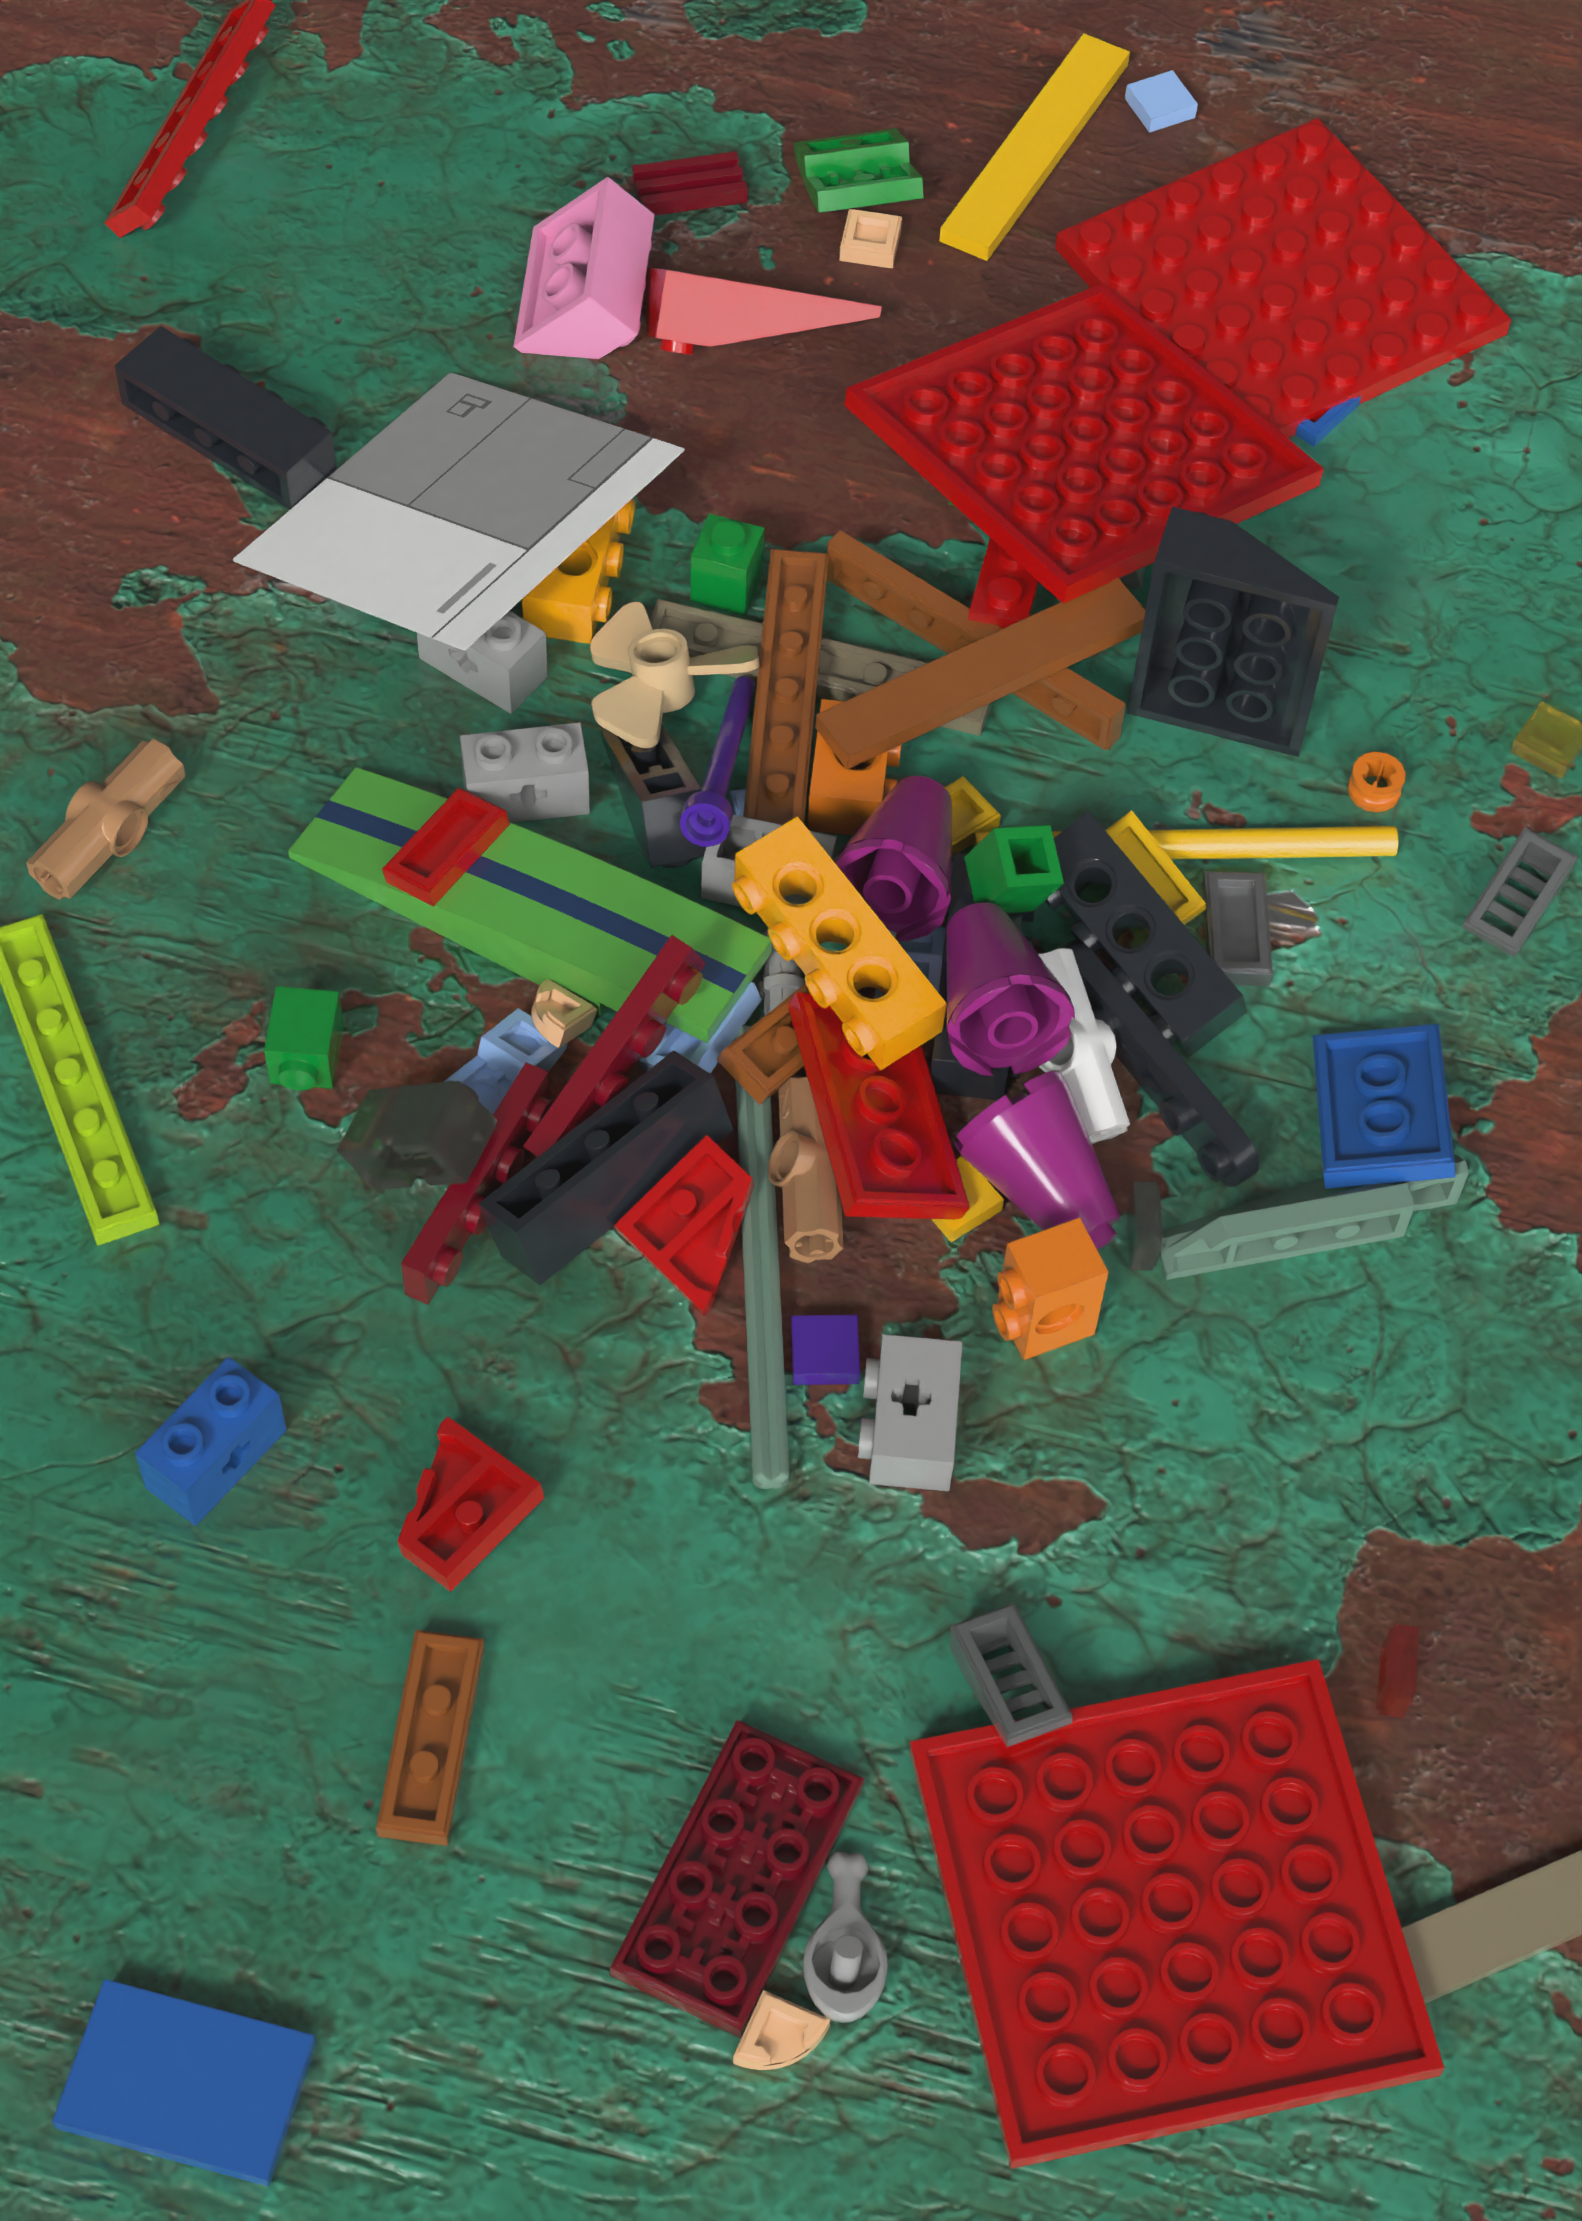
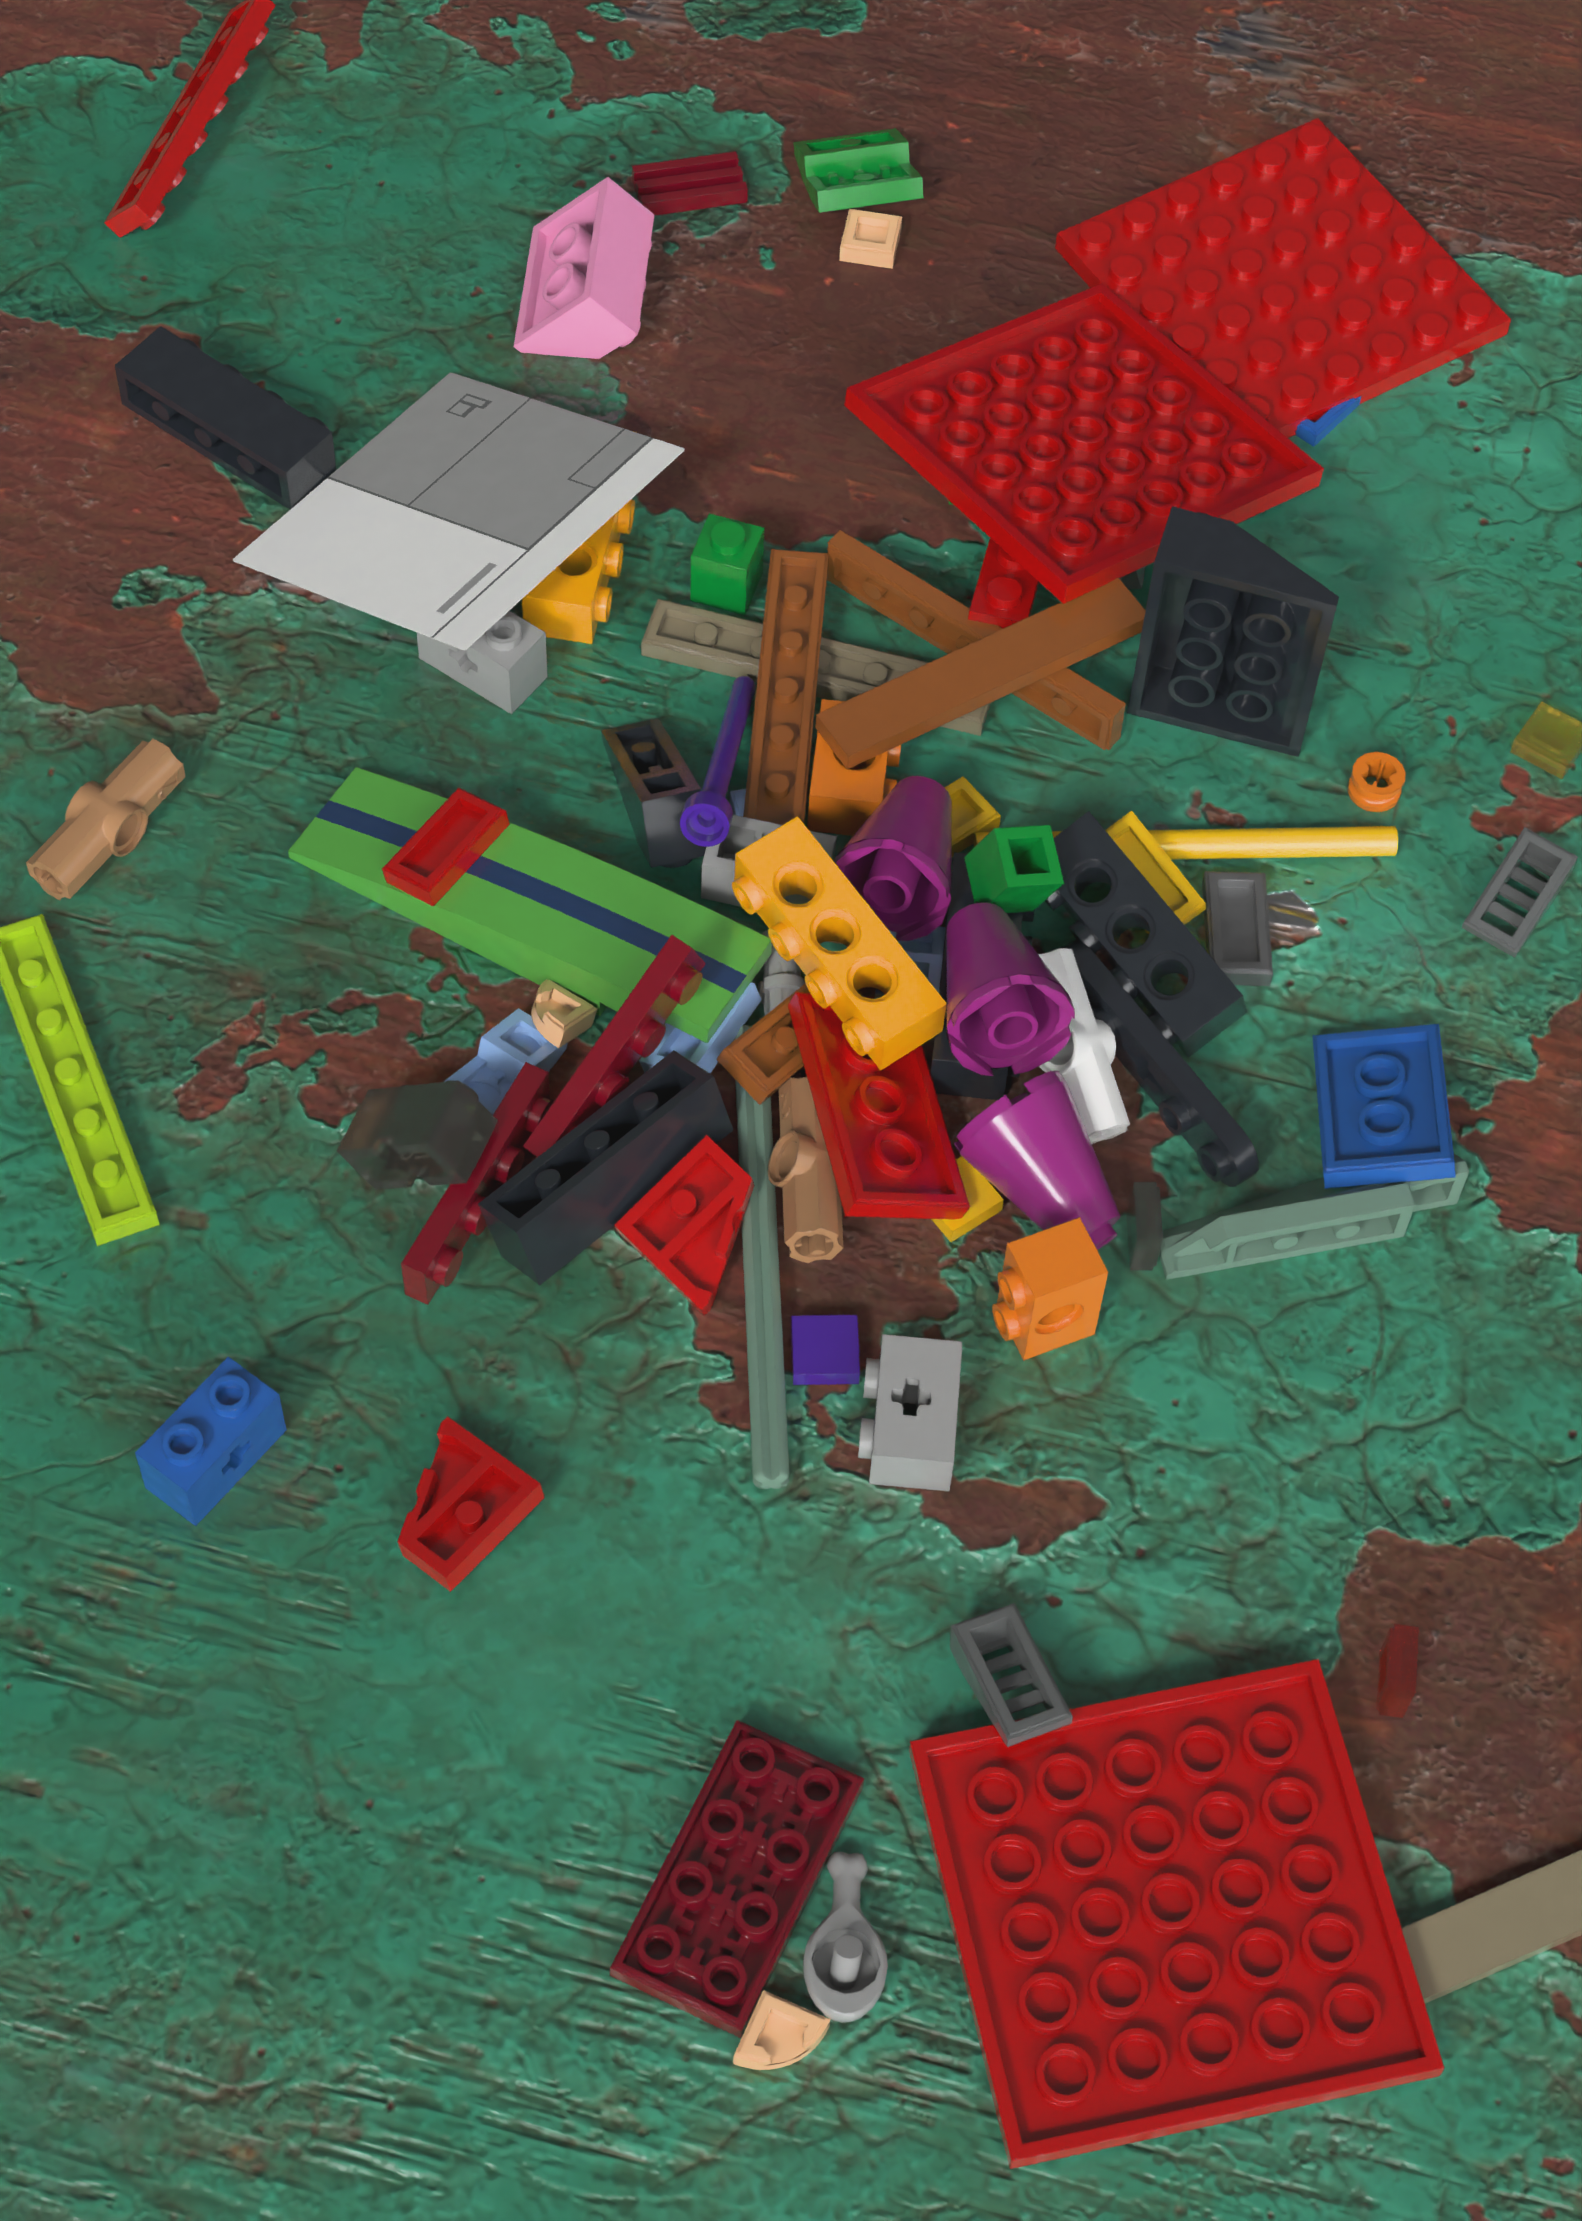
blue tile [52,1979,317,2187] -> none
green brick [264,986,344,1091] -> none
dark orange tile [376,1630,485,1846] -> none
light grey brick [460,722,590,823] -> none
tan piece [590,602,760,748] -> none
wedge [646,268,882,355] -> none
yellow tile [939,33,1130,261] -> none
light blue tile [1125,70,1198,133] -> none

